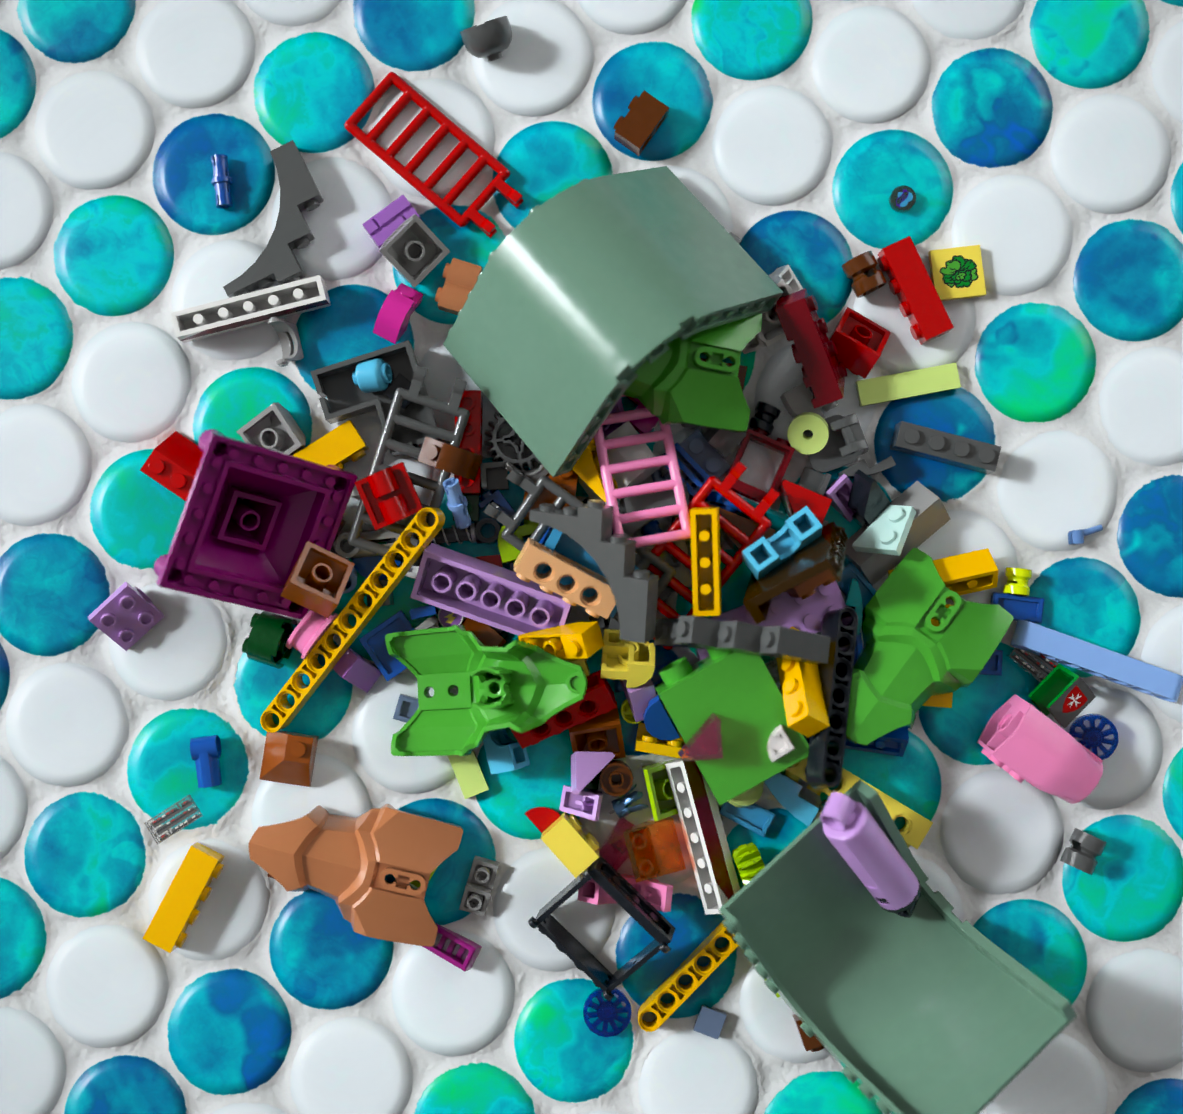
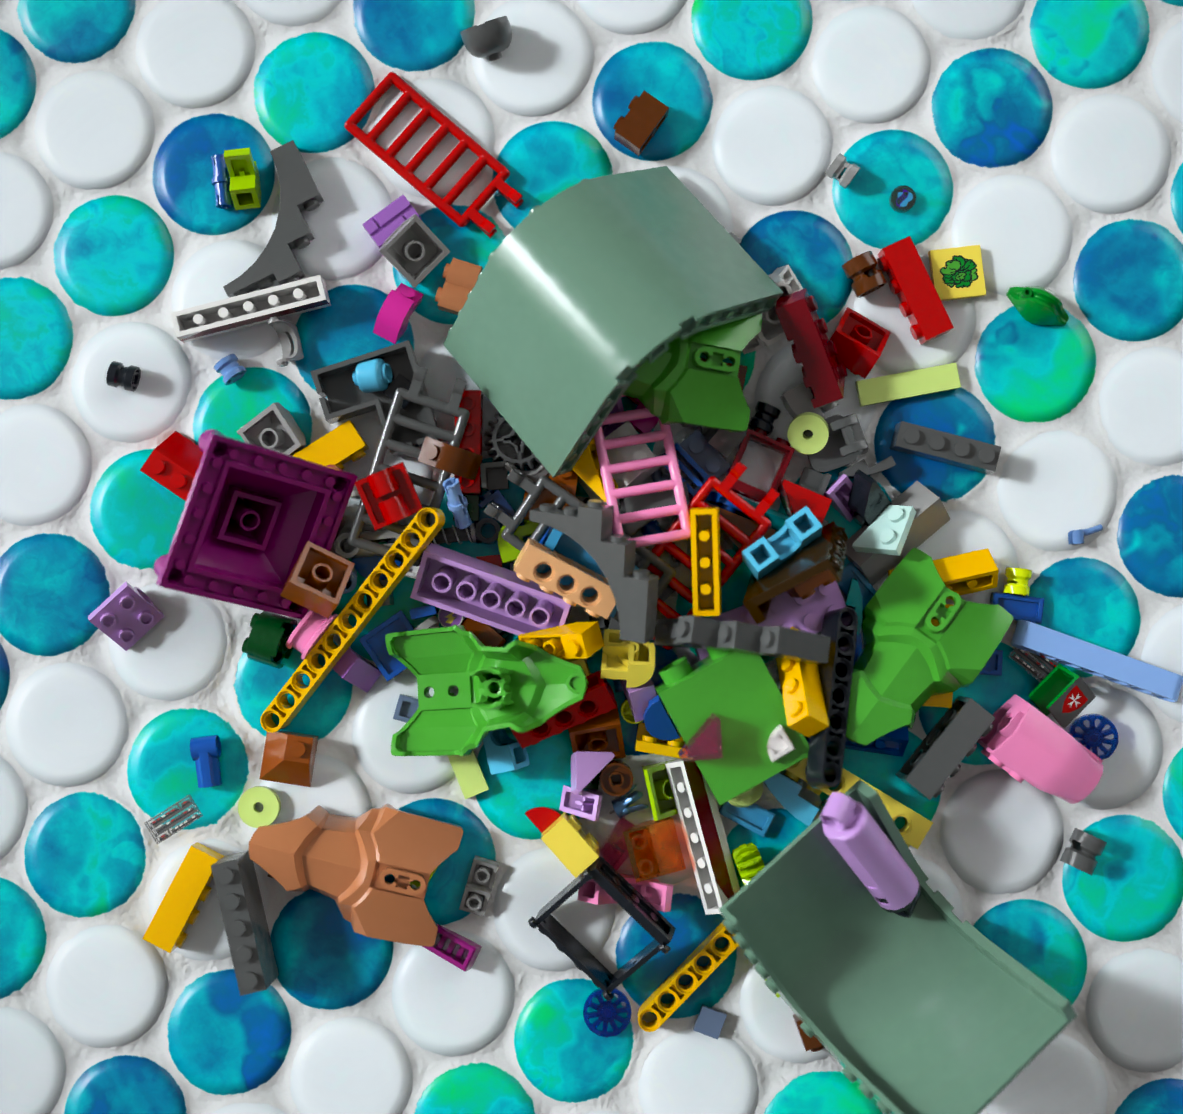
none -> black wheel [106,361,141,392]
none -> dark grey brick [211,850,279,996]
none -> medium blue wheel [214,354,247,385]
none -> lime brick [224,148,261,210]
none -> yellowish green piece [238,786,281,828]
none -> light grey wheel [825,153,860,189]
none -> dark grey brick [896,696,995,800]
none -> green hat [1006,286,1069,326]

